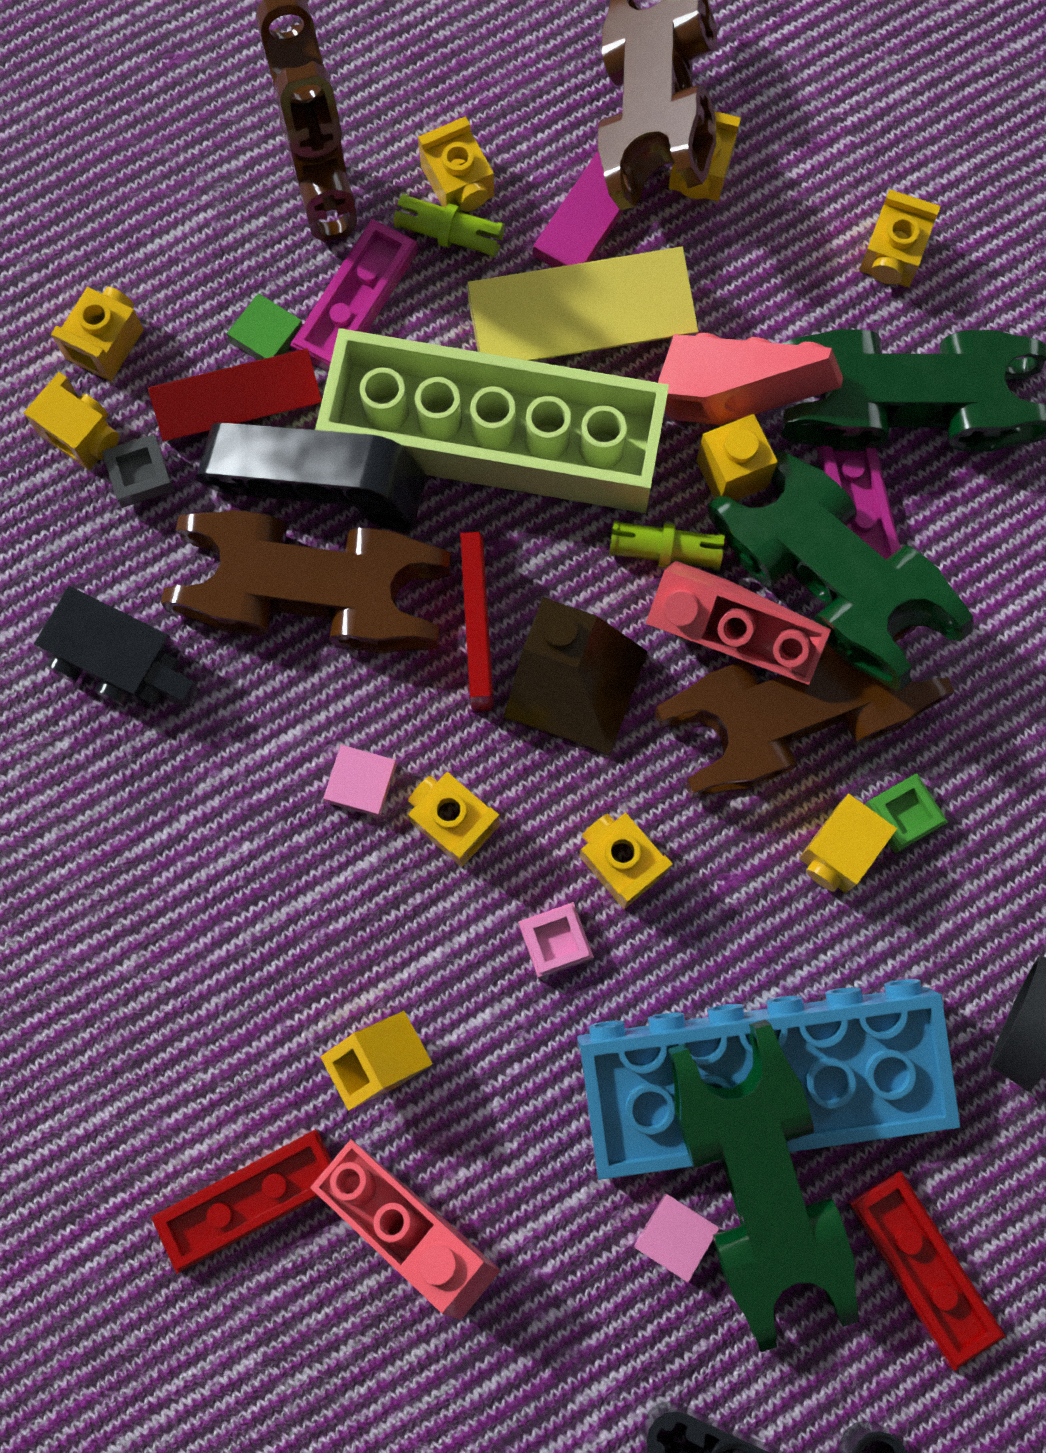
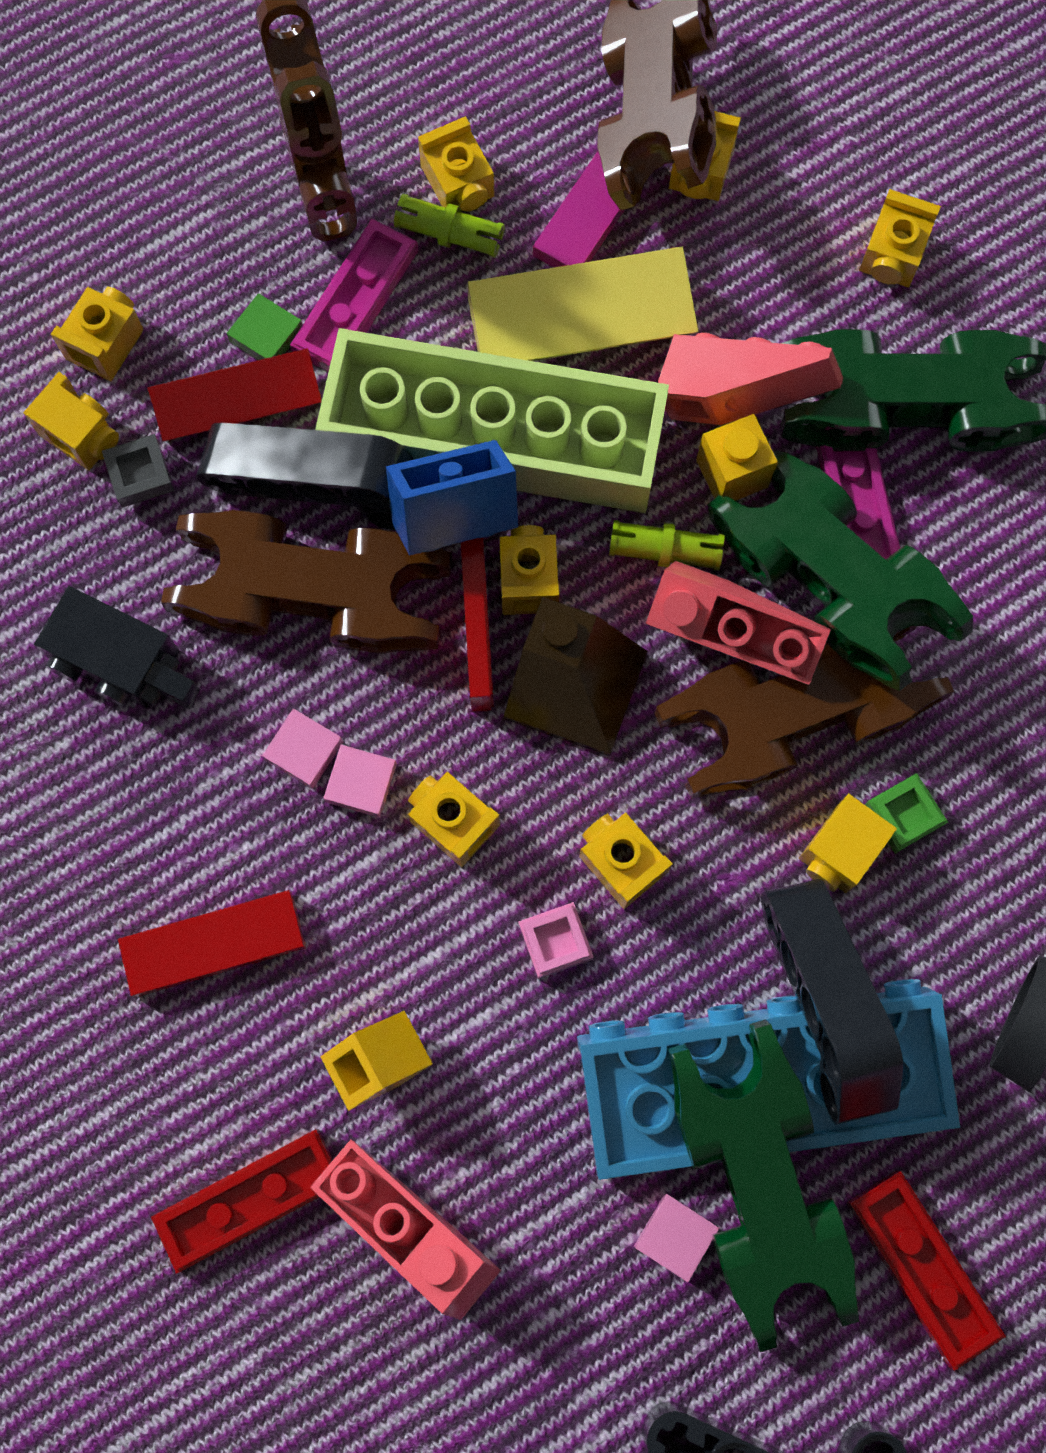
none -> red tile [118,890,306,998]
none -> bright pink tile [262,708,344,789]
none -> blue brick [386,440,518,556]
none -> yellow brick [500,525,559,615]
none -> black beam [761,879,903,1125]

